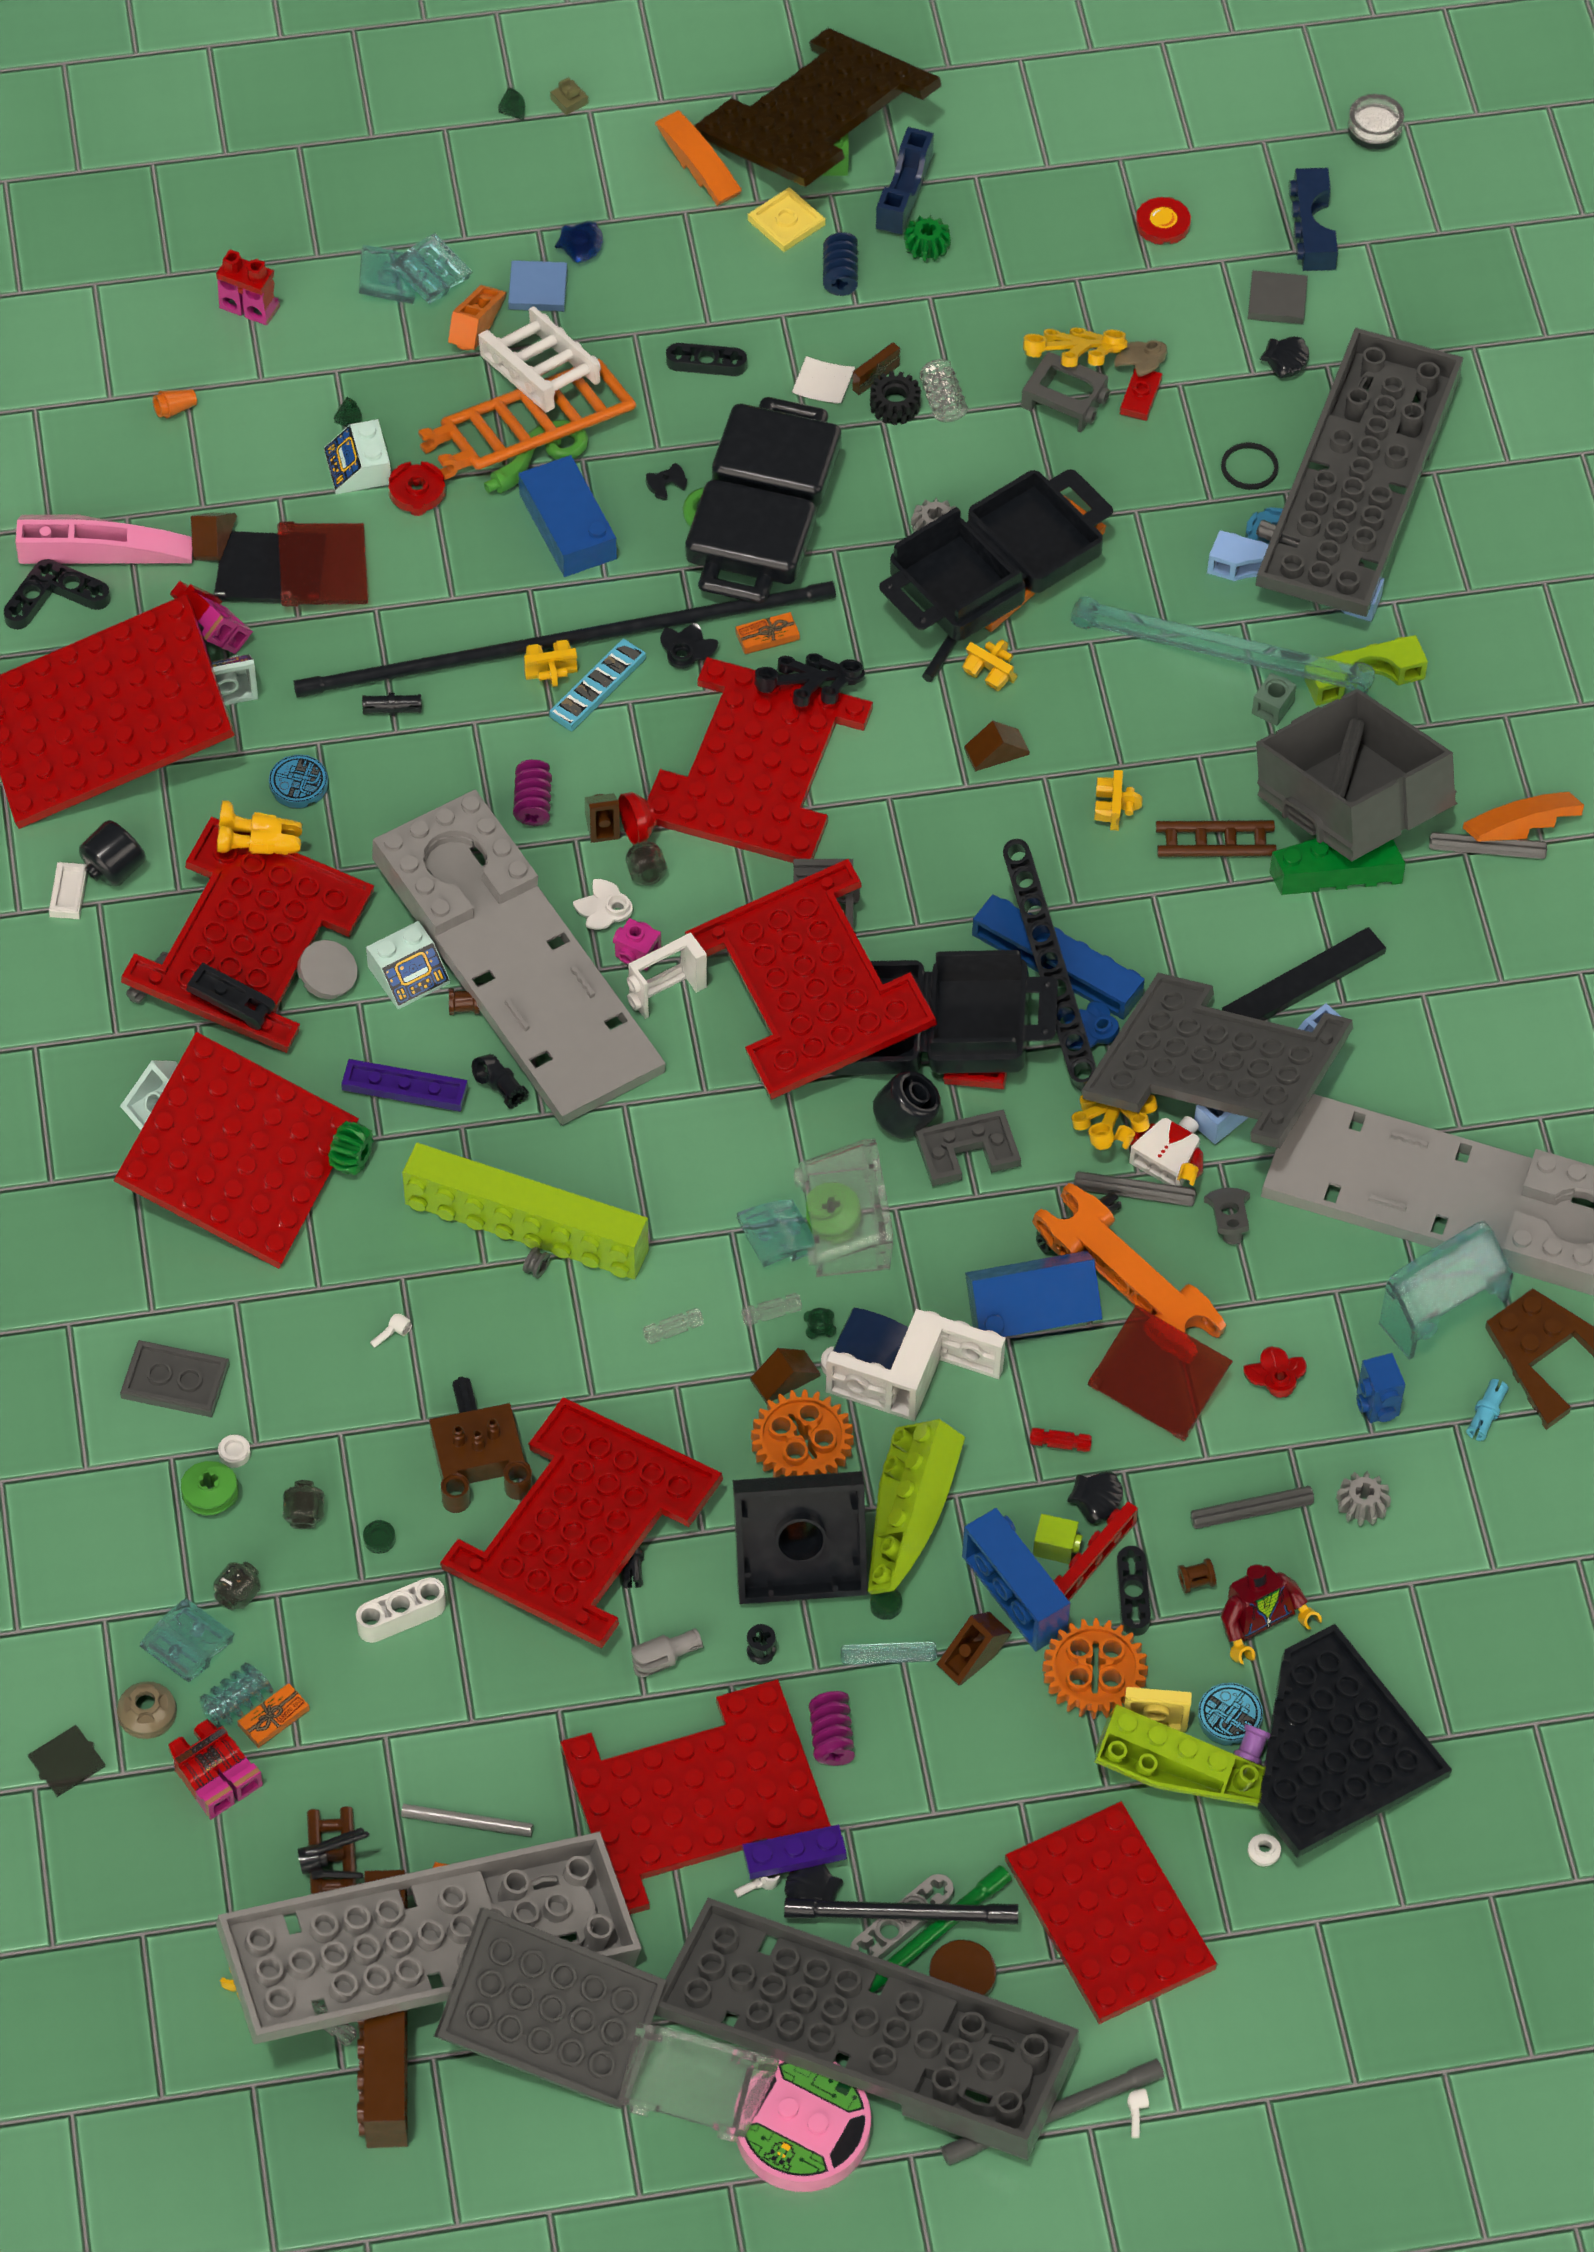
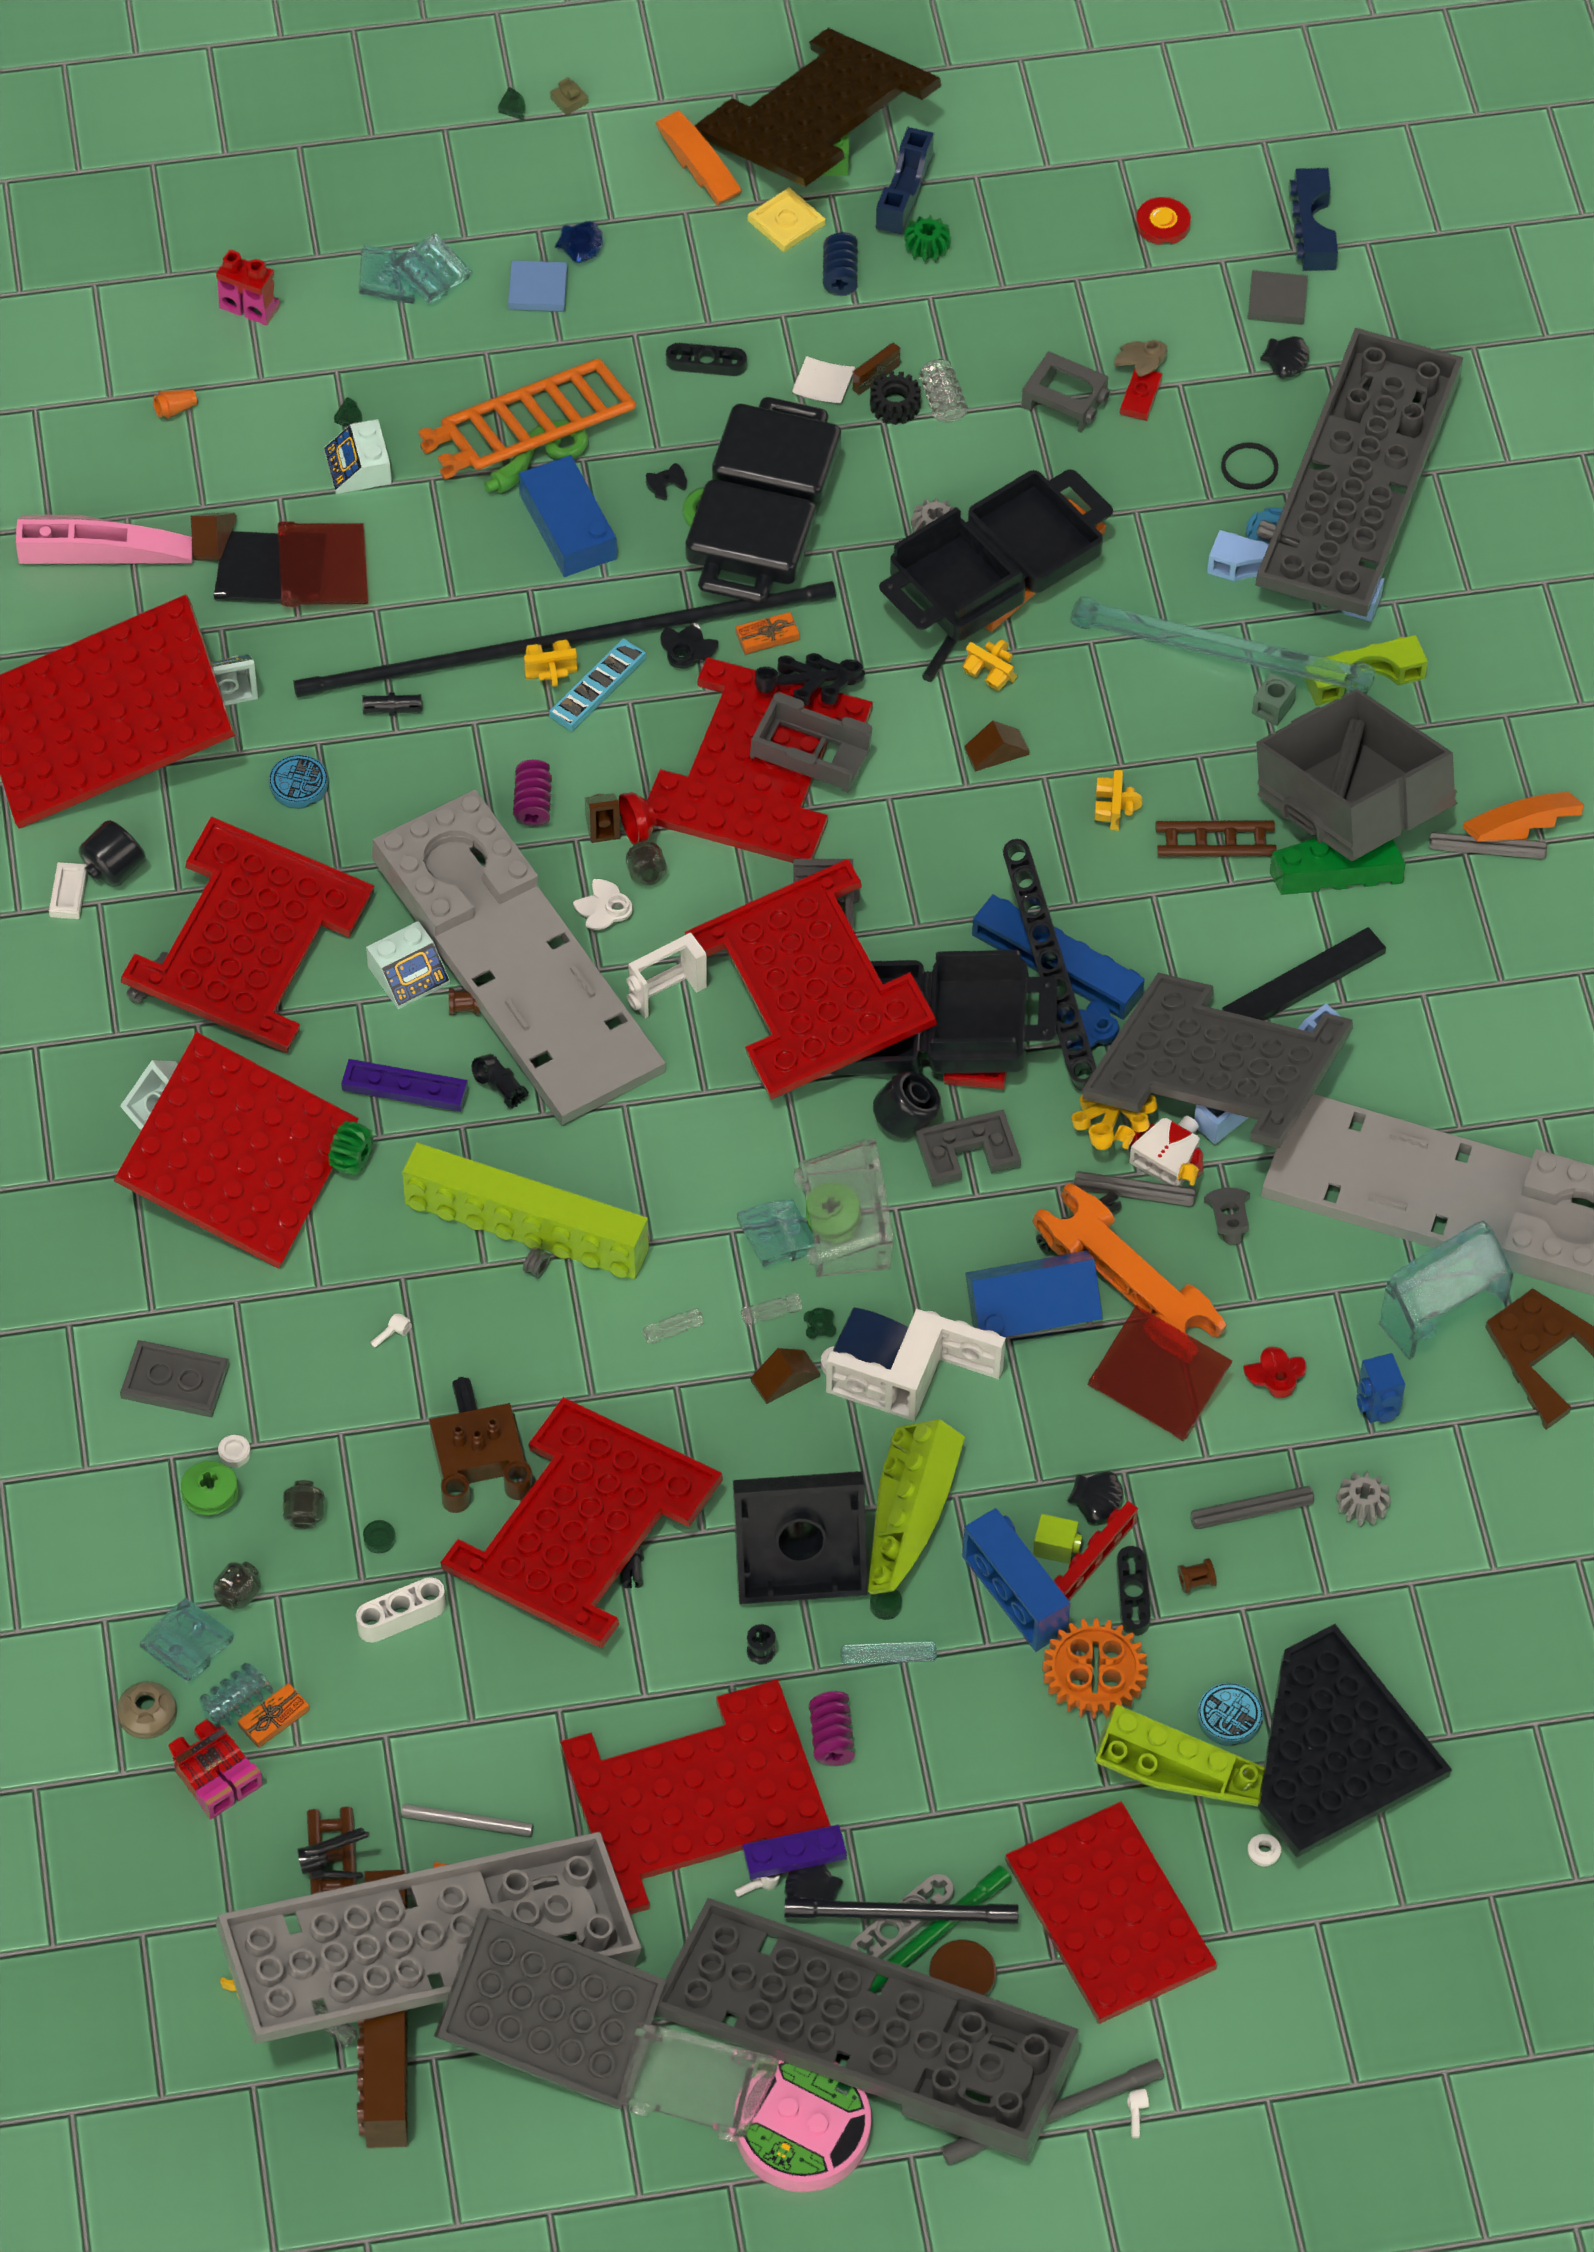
black beam [4,559,110,630] -> none
clear smoke piece [28,1725,106,1797] -> none
dark pink hips [170,581,253,654] -> none
black plate [186,962,276,1030] -> none
yellow piece [217,800,302,855] -> none
light grey tile [297,940,358,999] -> none
red plate [388,461,446,516] -> none
orange slope [448,285,507,350] -> none
white fence [478,306,601,413] -> none
dark pink brick [613,918,661,971] -> none
light grey arm [631,1628,703,1678] -> none
orange gear [751,1389,854,1477] -> none
reddish brown slope [937,1611,1012,1685] -> none
yellow plant [1023,327,1128,367] -> none
red axle [1029,1427,1092,1452] -> none
light yellow tile [1124,1687,1192,1733] -> none
dark red torso [1221,1564,1322,1665] -> none
medium lavender bush [1233,1724,1270,1765] -> none
clear piece [1348,94,1404,149] -> none
medium azure pin [1466,1379,1509,1441] -> none
none -> dark grey piece [750,693,873,793]

